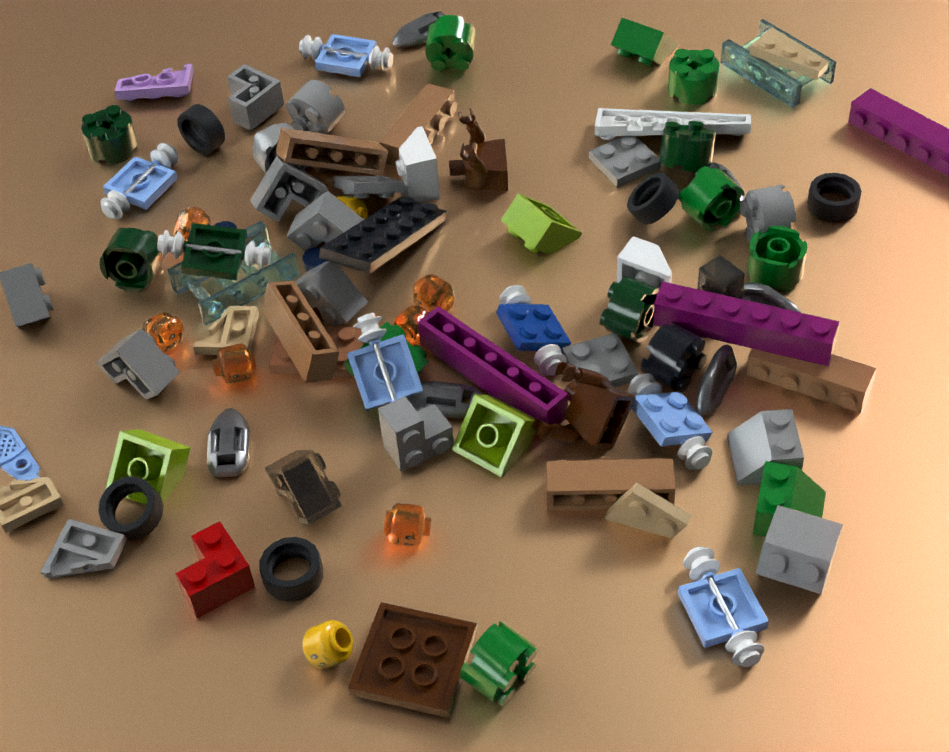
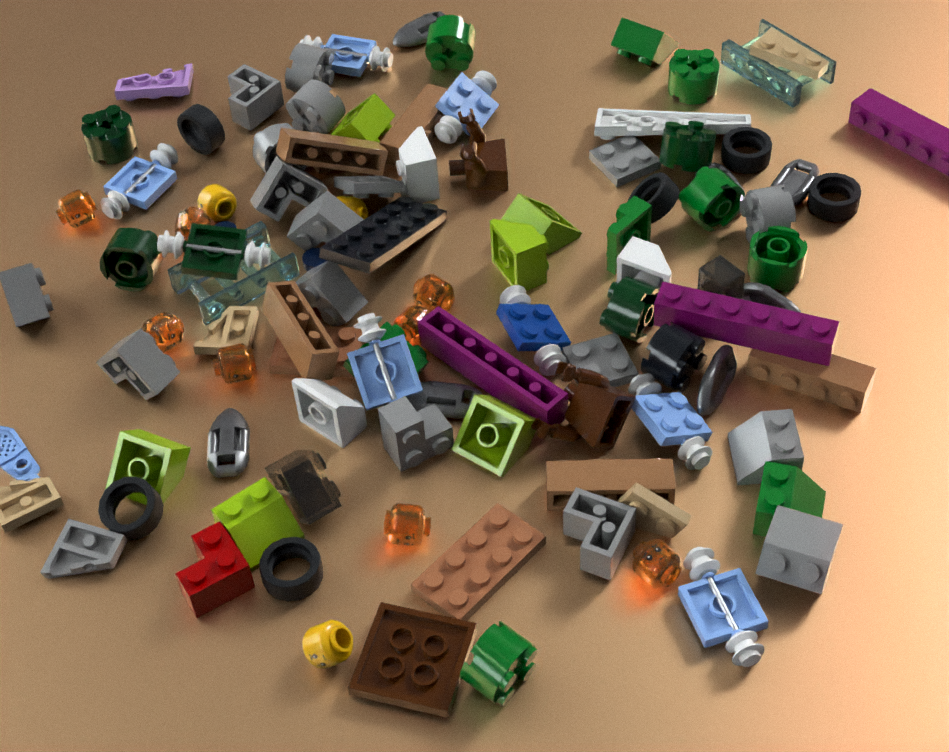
none -> clear orange head [56,189,98,228]
none -> yellow head [197,184,237,222]
none -> lime slope [211,477,305,572]
none -> light grey brick [285,43,335,93]
none -> white slope [291,378,367,448]
none -> lime slope [330,93,395,143]
none -> nougat plate [411,503,546,621]
none -> light blue plate [434,70,500,144]
none -> lime slope [490,219,549,291]
none -> light grey brick [563,487,636,581]
none -> green plate [606,196,652,275]
none -> clear orange head [632,539,682,588]
none -> black tyre [721,127,772,174]
none -> flat silver piece [771,159,820,206]

